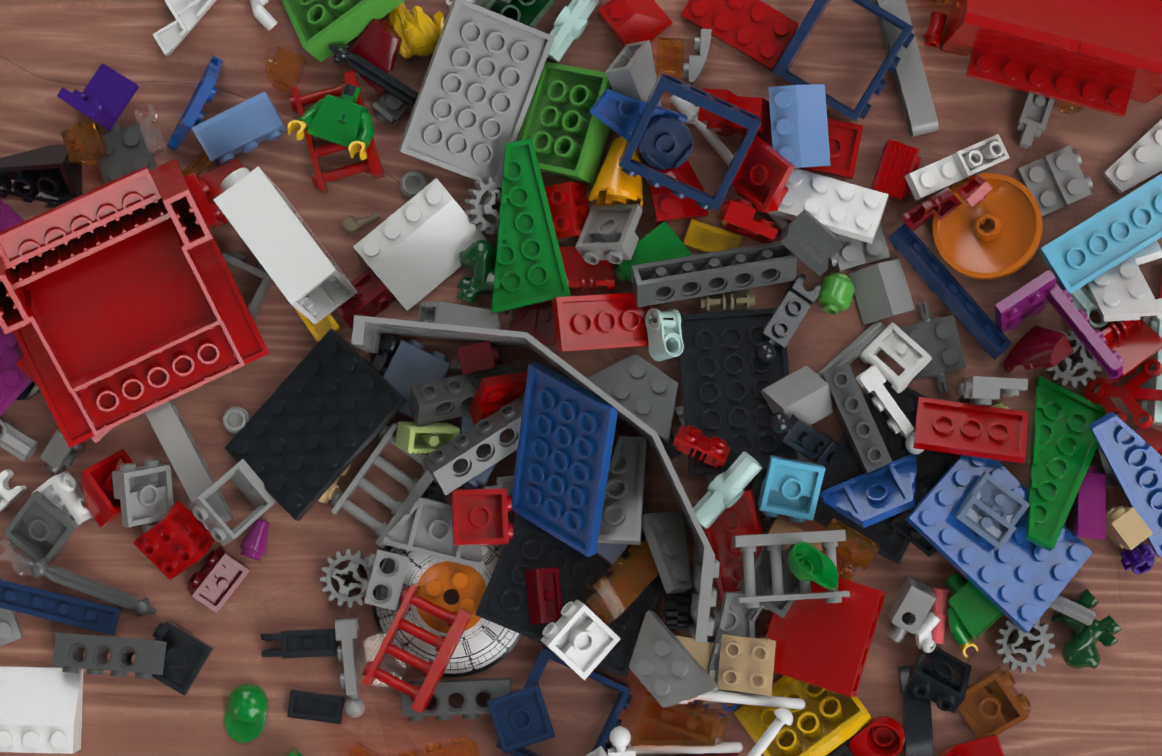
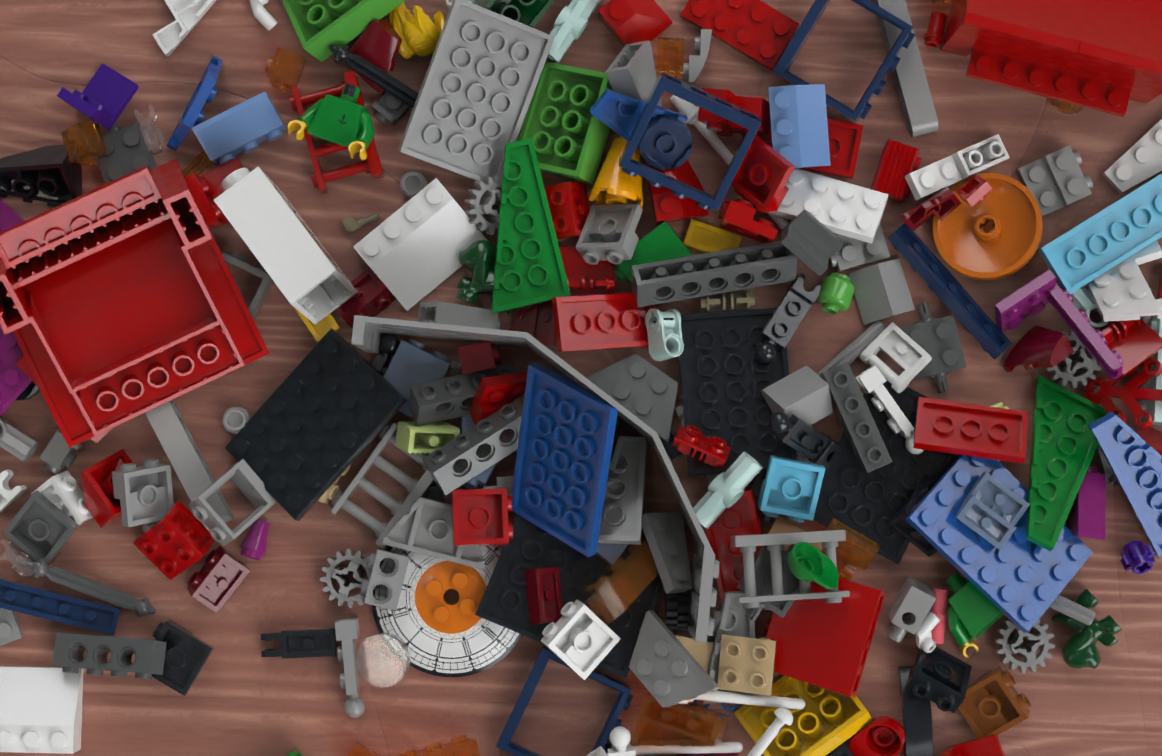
green cap [224,684,268,743] -> none
black tile [287,689,345,724] -> none
red fence [362,584,473,713] -> none
dark grey brick [401,677,511,721] -> none
dark blue tile [487,683,555,754] -> none
blue wing [819,454,917,528] -> none
light grey plate [958,376,1028,406] -> none
light grey hinge [1016,92,1055,149] -> none
tan brick [1106,505,1153,550] -> none

